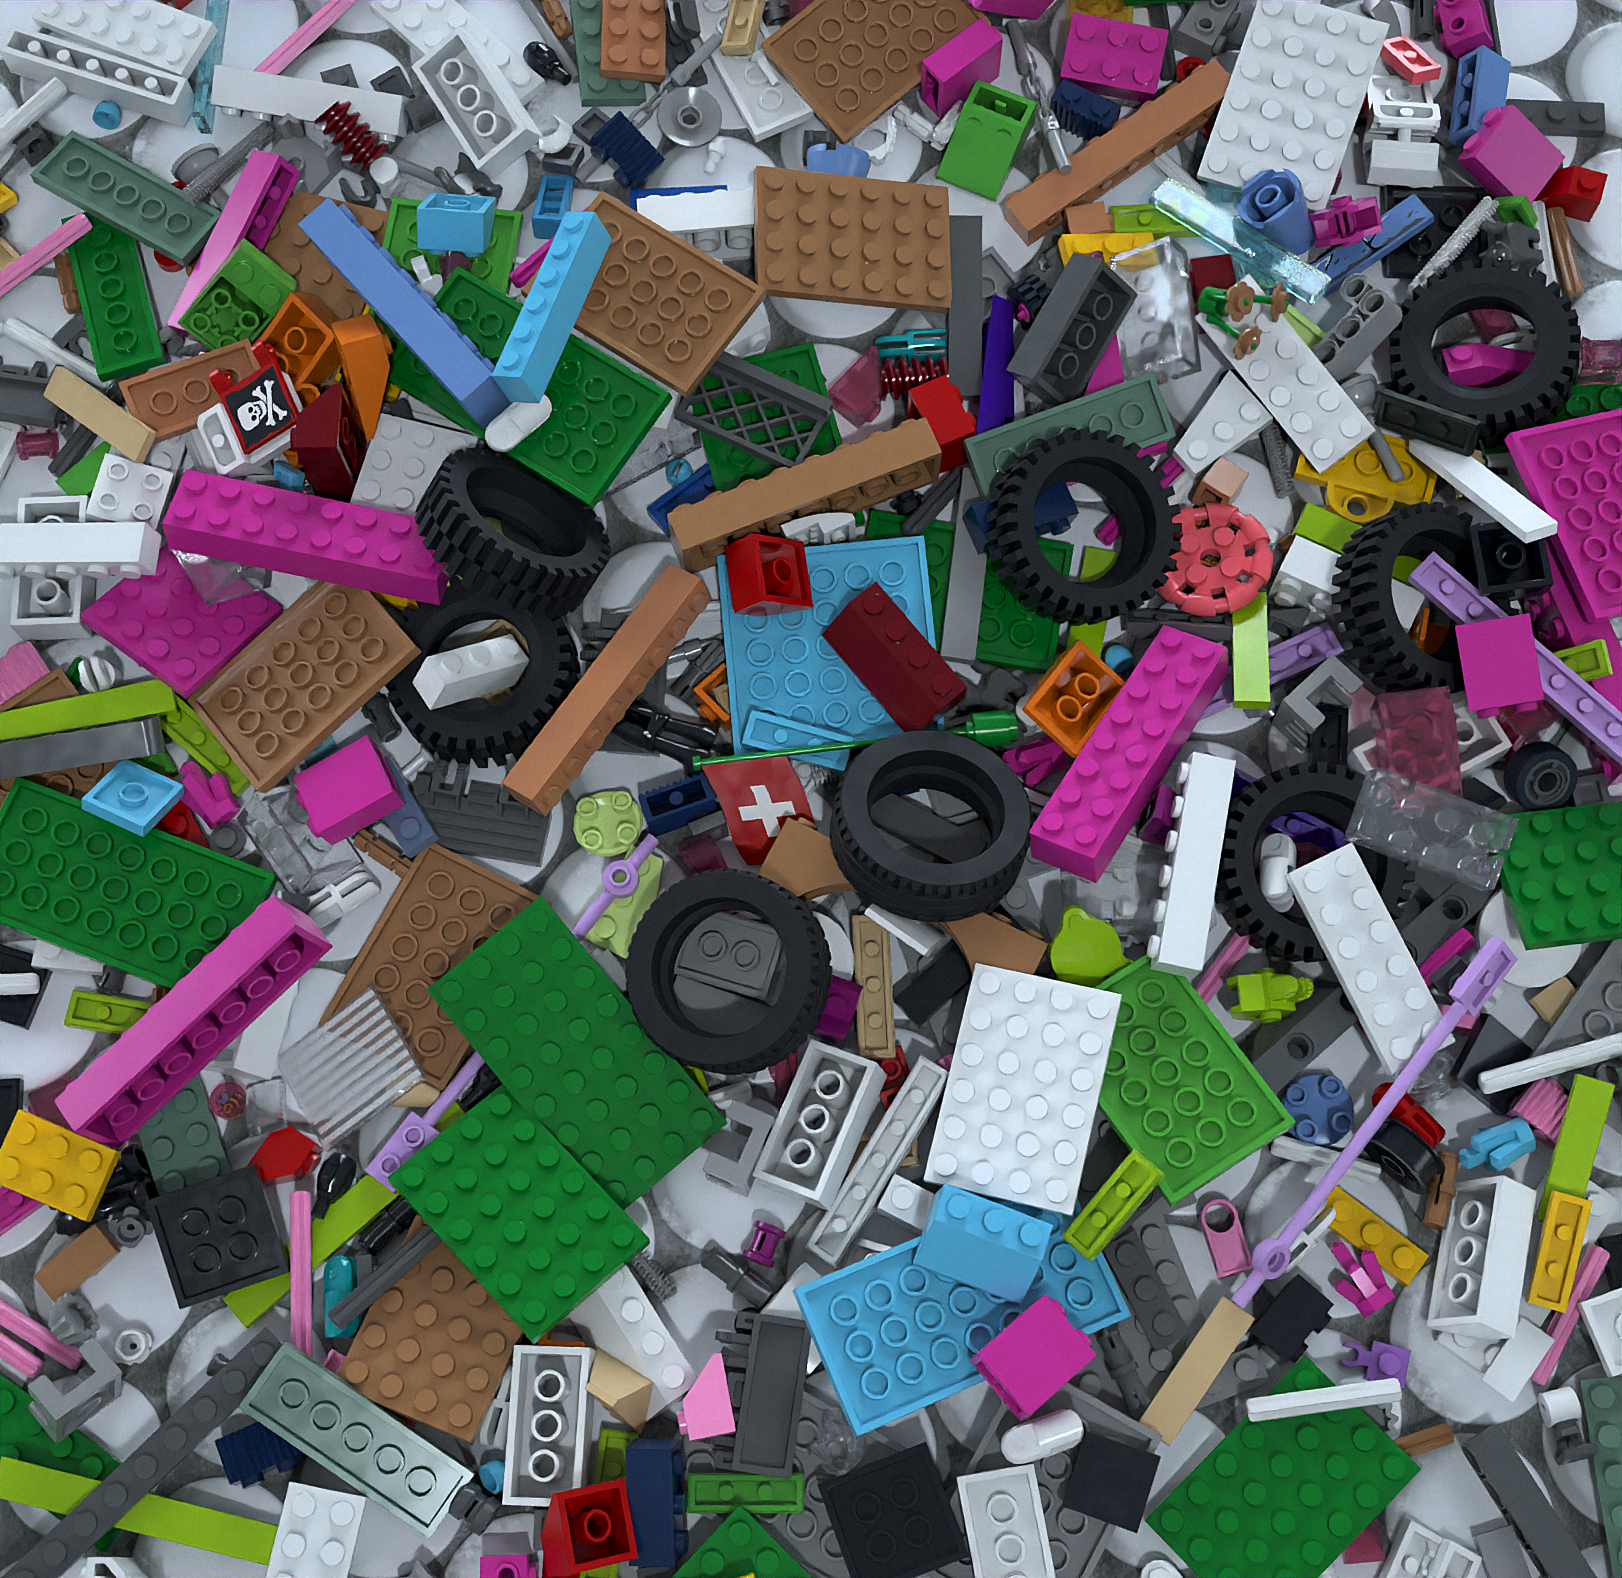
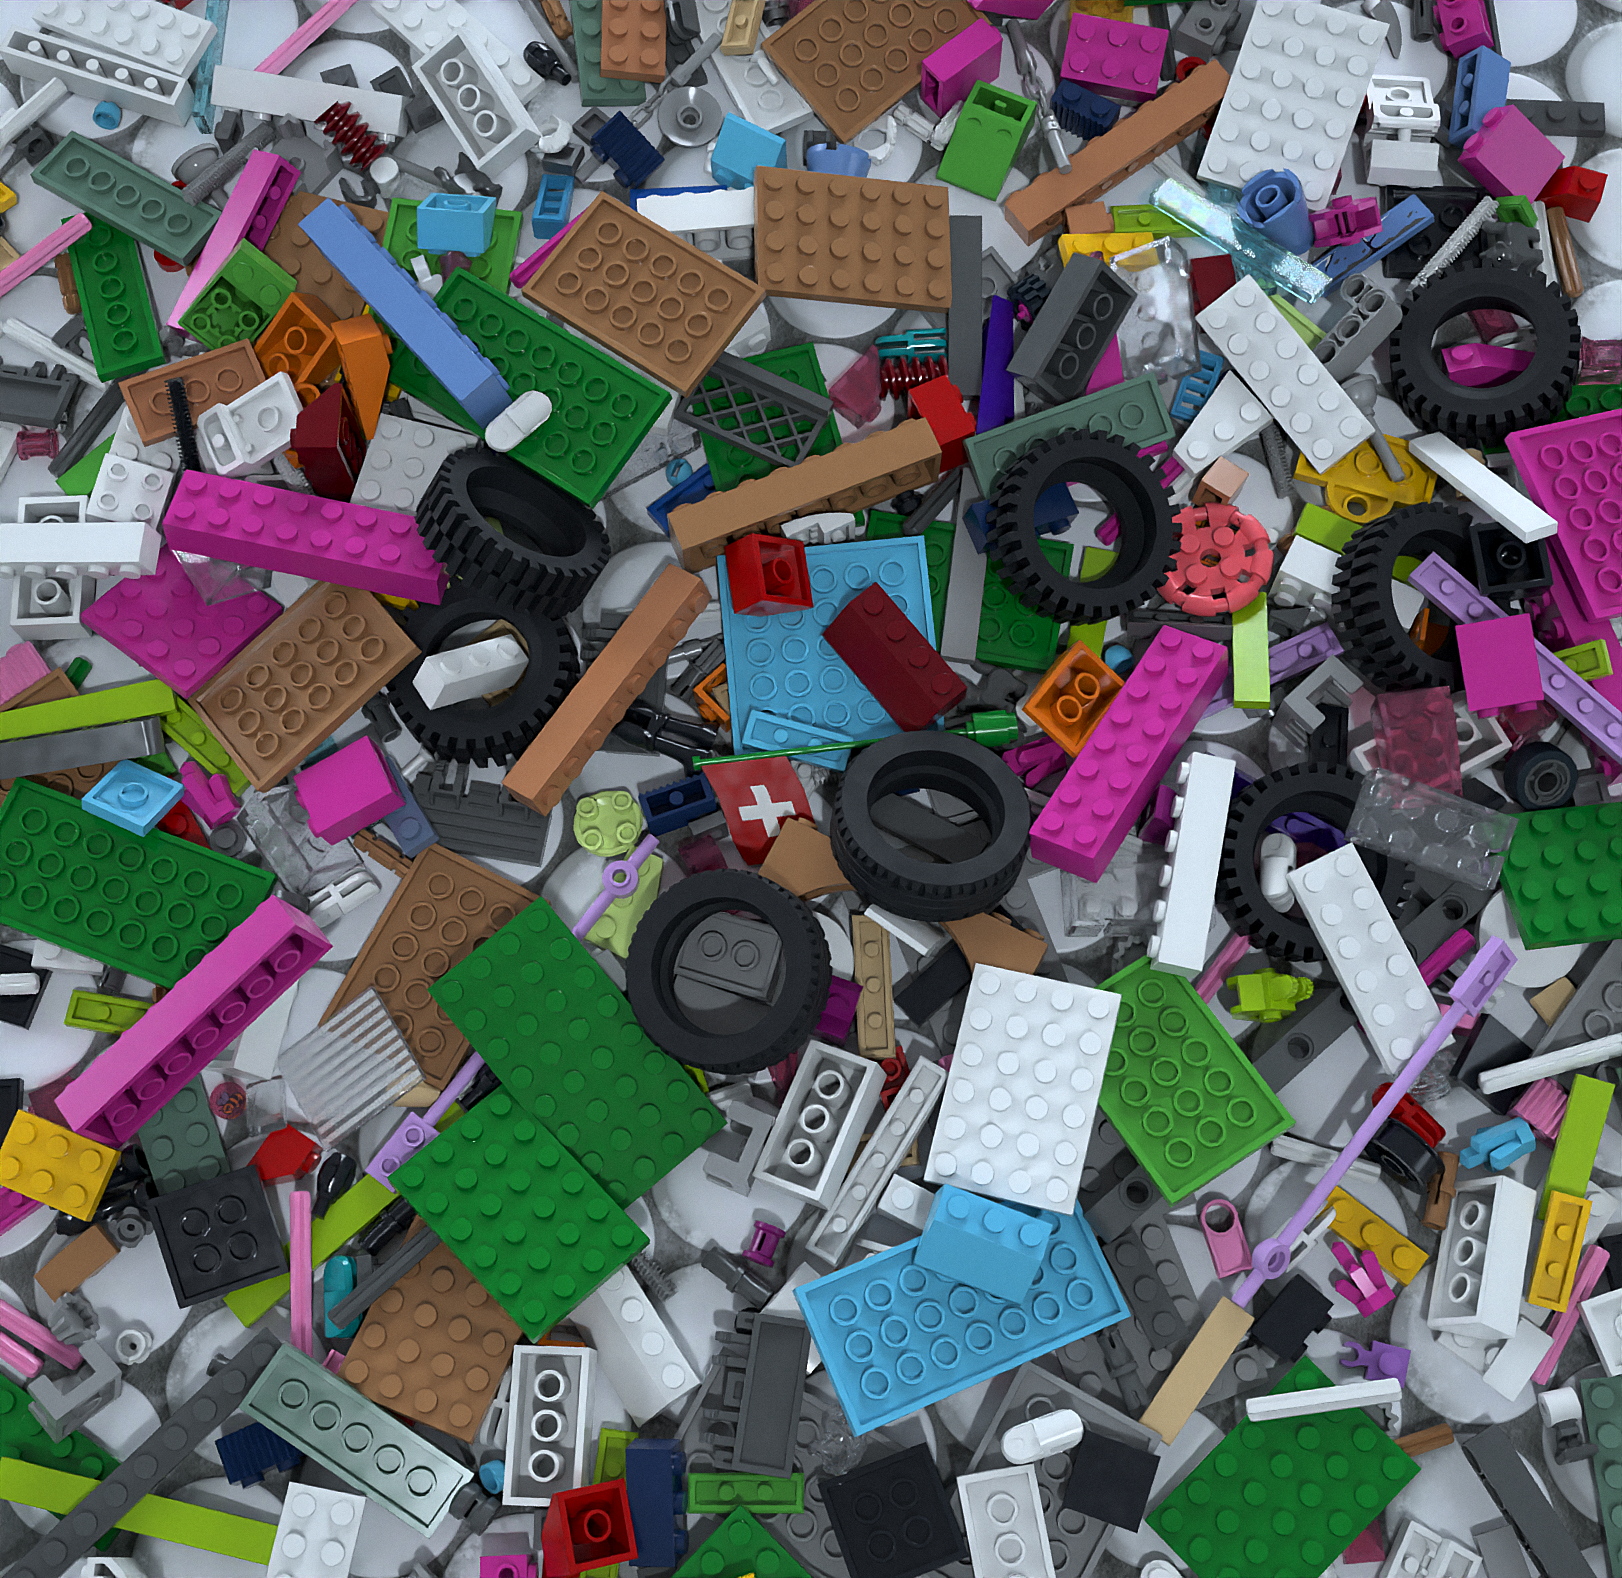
tan tile [43,366,157,463] -> none
white arm [78,657,123,693] -> none
flag [208,340,299,455] -> none
medium azure tile [273,461,305,493] -> none
medium azure brick [492,212,612,403] -> none
tan slope [584,1347,653,1434] -> none
bright pink slope [677,1352,736,1442] -> none
dark pink brick [969,1294,1096,1421] -> none
lime tile [1047,905,1133,988] -> none
lime tile [1061,1149,1165,1262] -> none
medium nougat plant [1198,281,1289,360] -> none
medium blue dish [1281,1073,1354,1147] -> none
pearl dark grey tile [1375,389,1482,457] -> none
coral plate [1380,35,1442,85] -> none
dark grey plate [1428,954,1468,1004] -> none
none -> black axle [164,377,202,474]
none -> flat silver plate [214,110,245,155]
none -> medium azure slope [711,112,787,190]
none -> dark azure slope [1170,349,1224,423]

